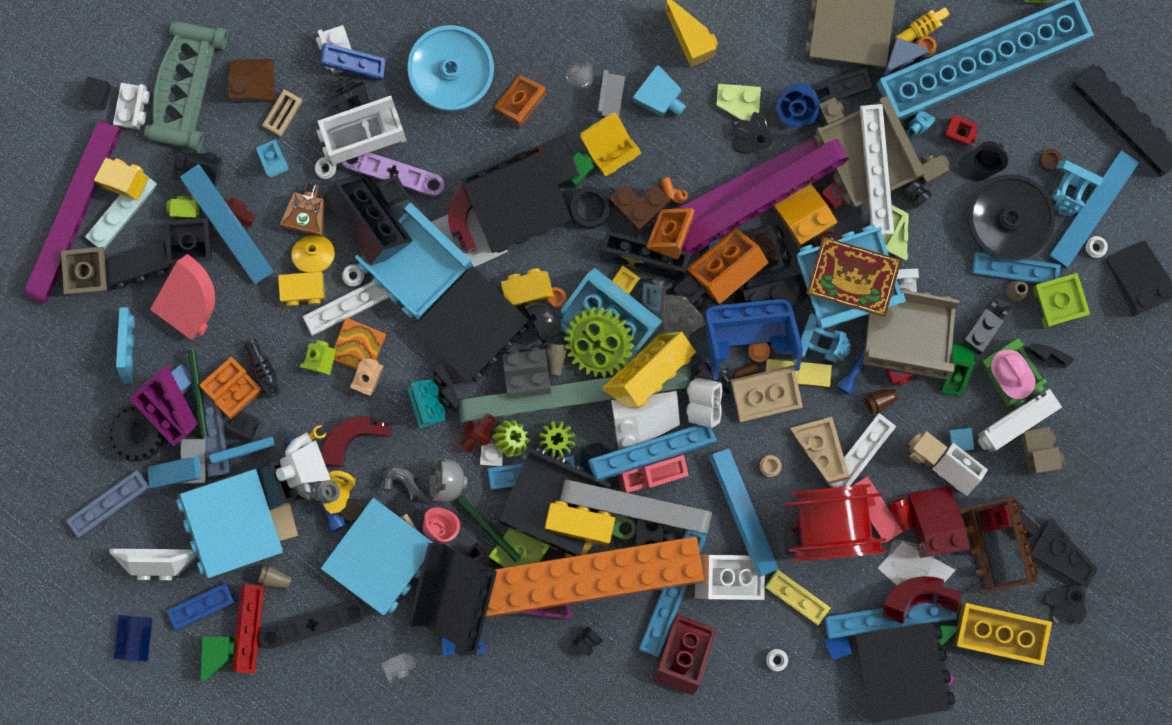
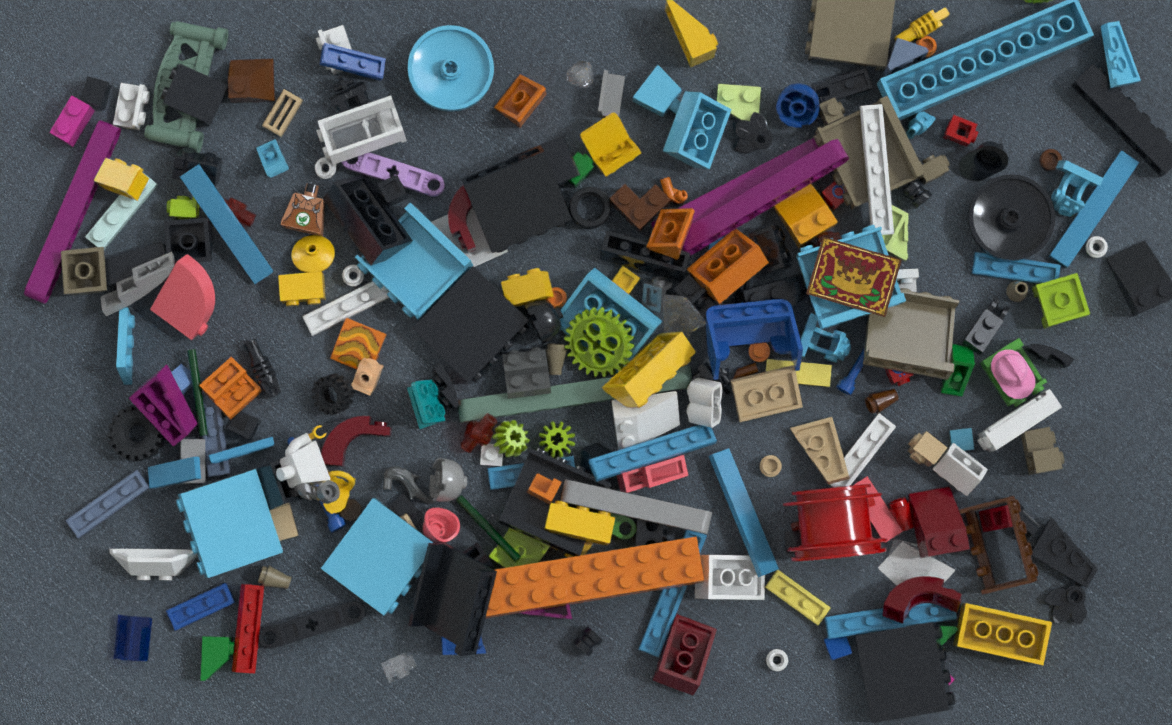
lime brick [300,340,336,375] -> none
none -> dark pink brick [49,95,95,147]
none -> light grey slope [101,252,175,316]
none -> black panel [160,64,228,126]
none -> black tyre [312,373,354,415]
none -> orange panel [527,474,562,505]
none -> medium azure brick [663,91,732,169]
none -> medium azure wing [1101,21,1141,88]

